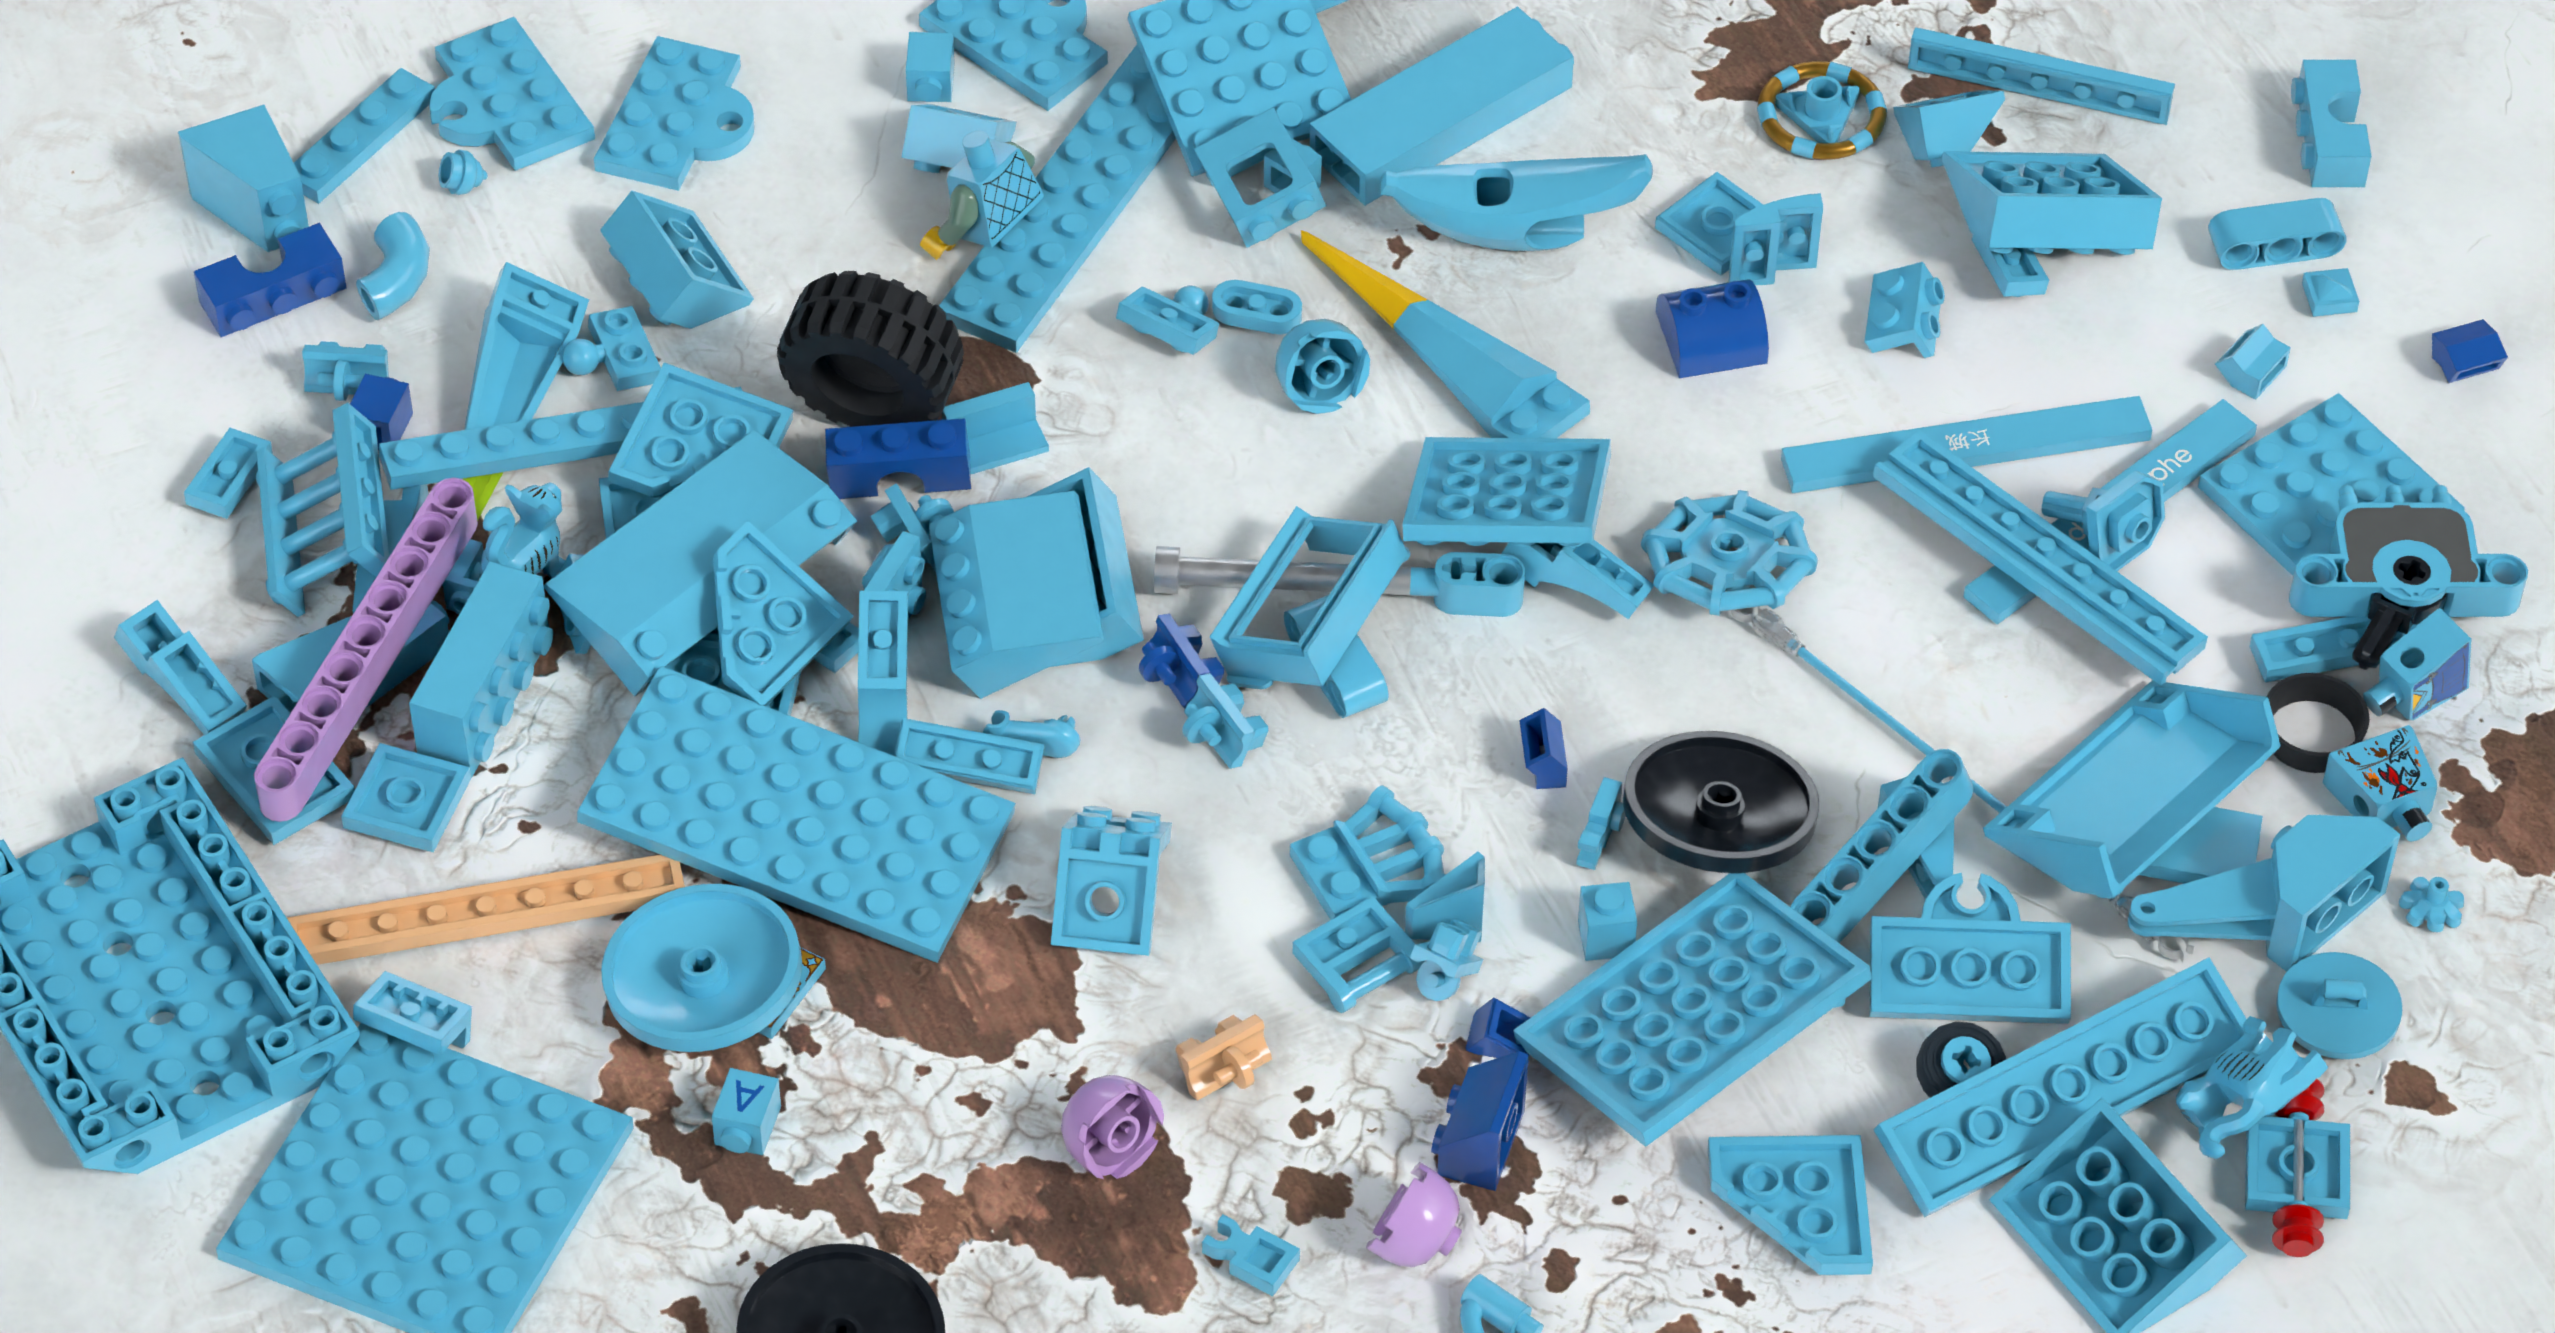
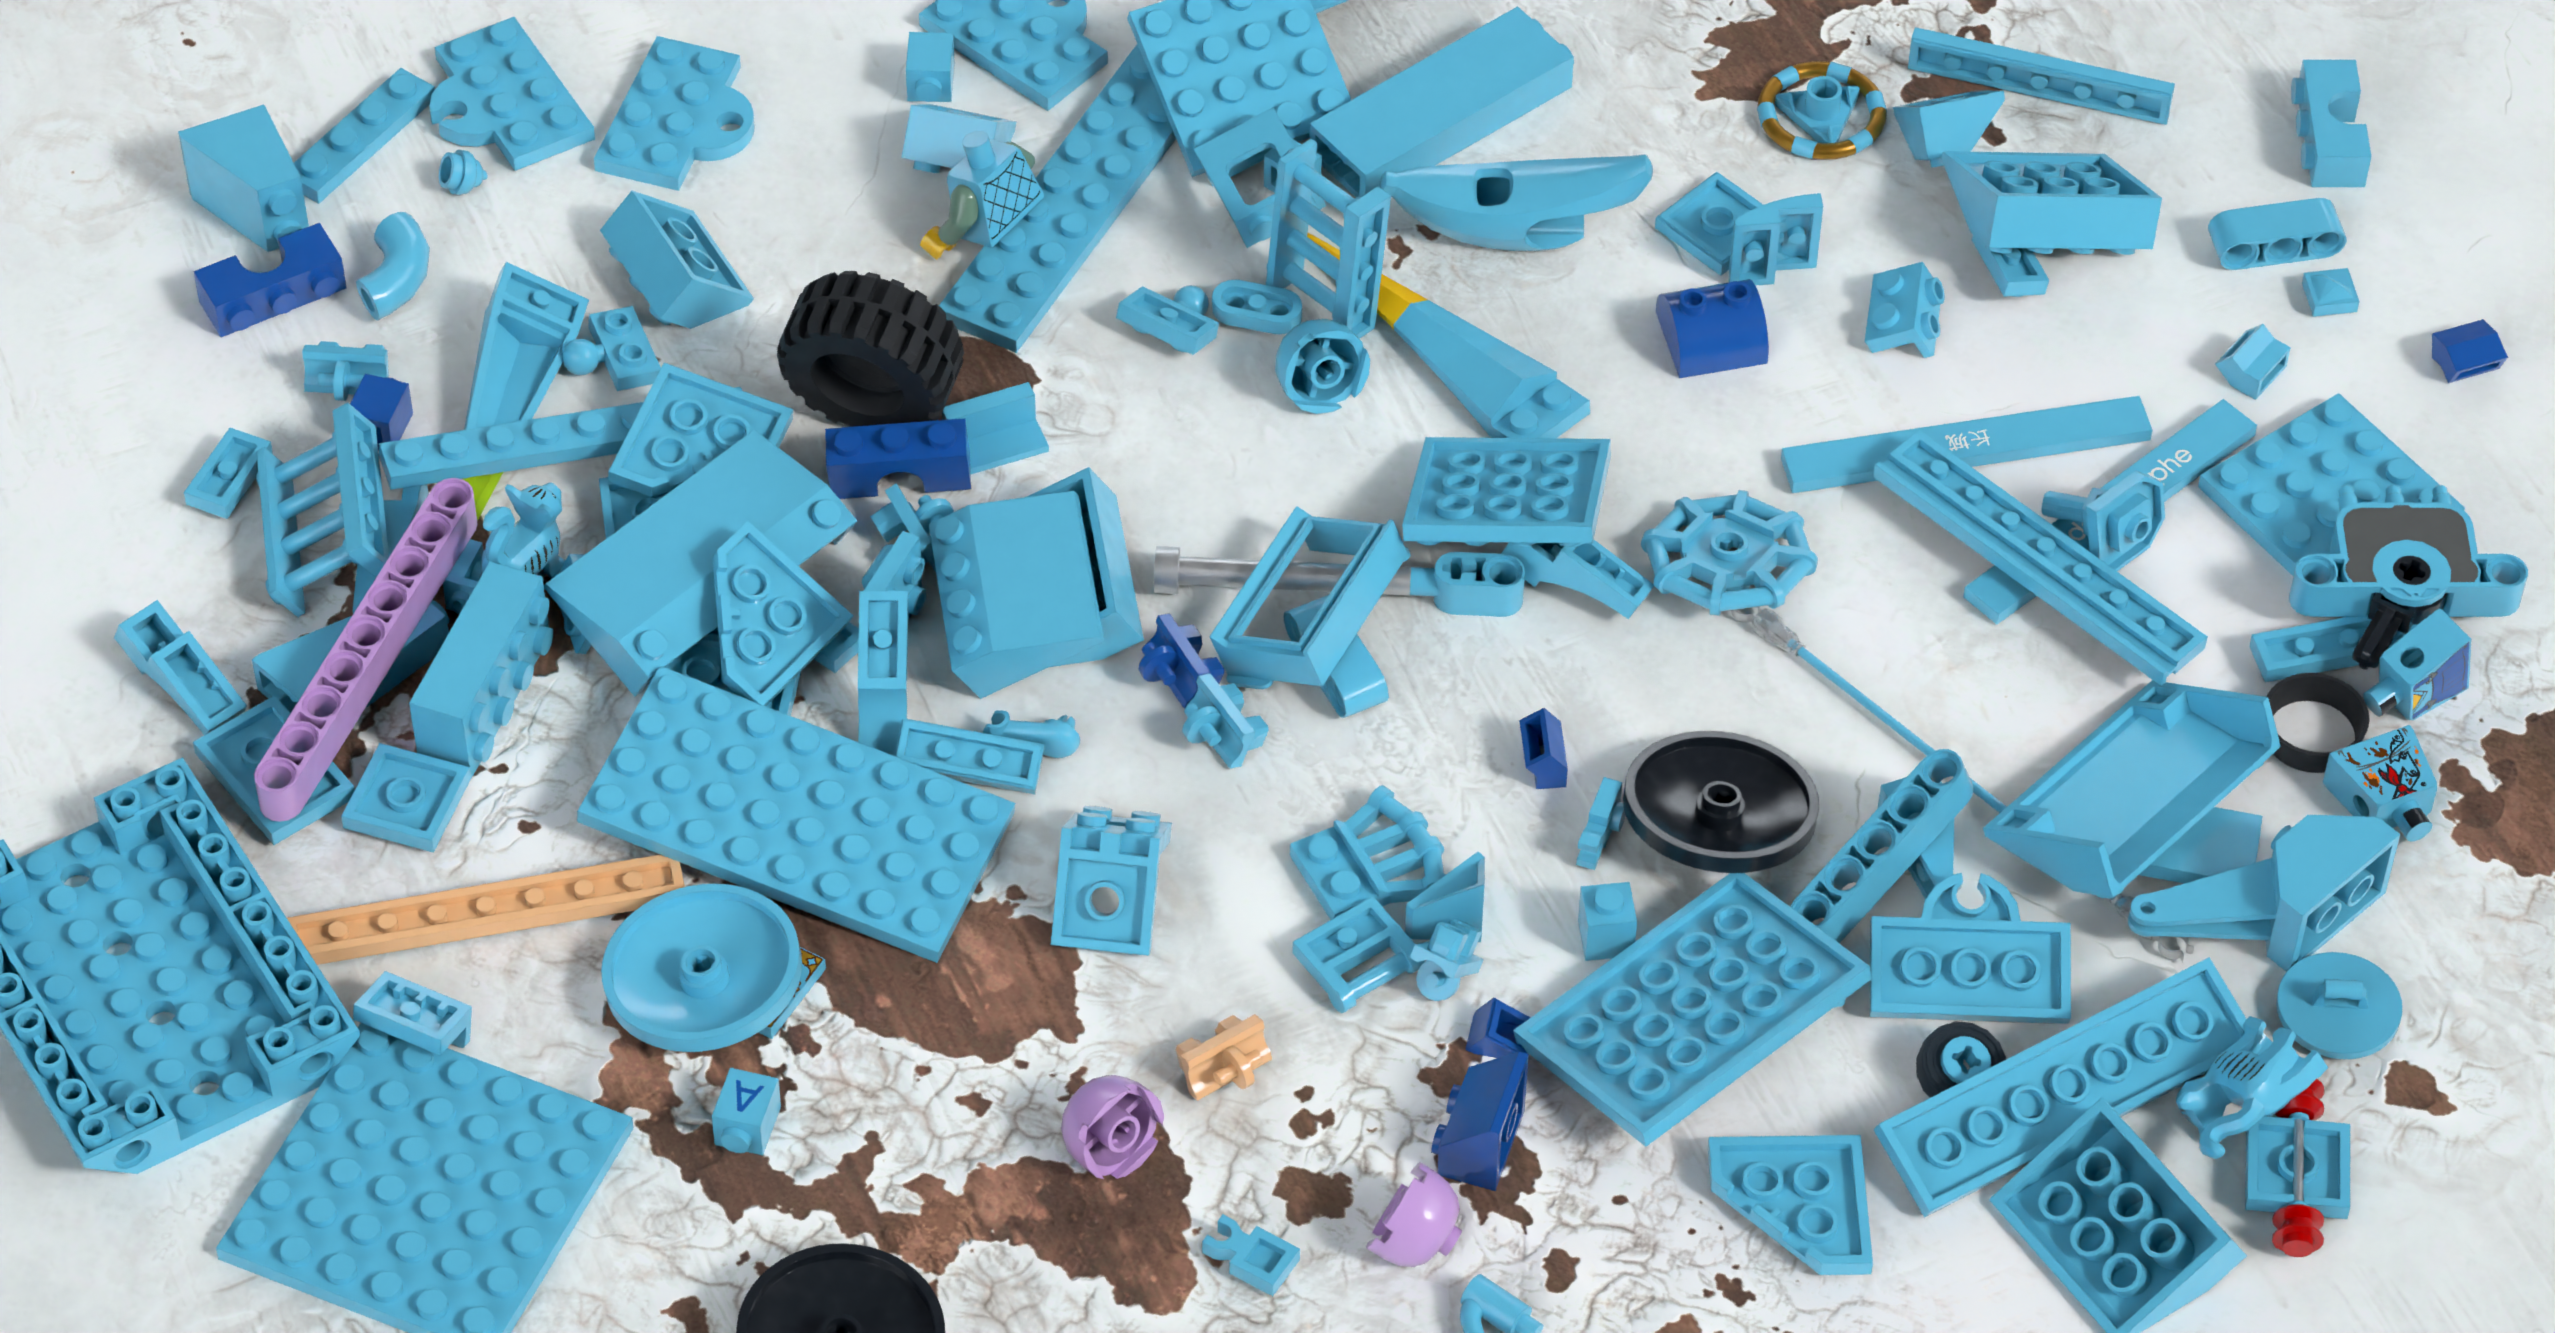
medium azure plant [2399,877,2464,932] -> none
none -> medium azure fence [1266,139,1391,339]

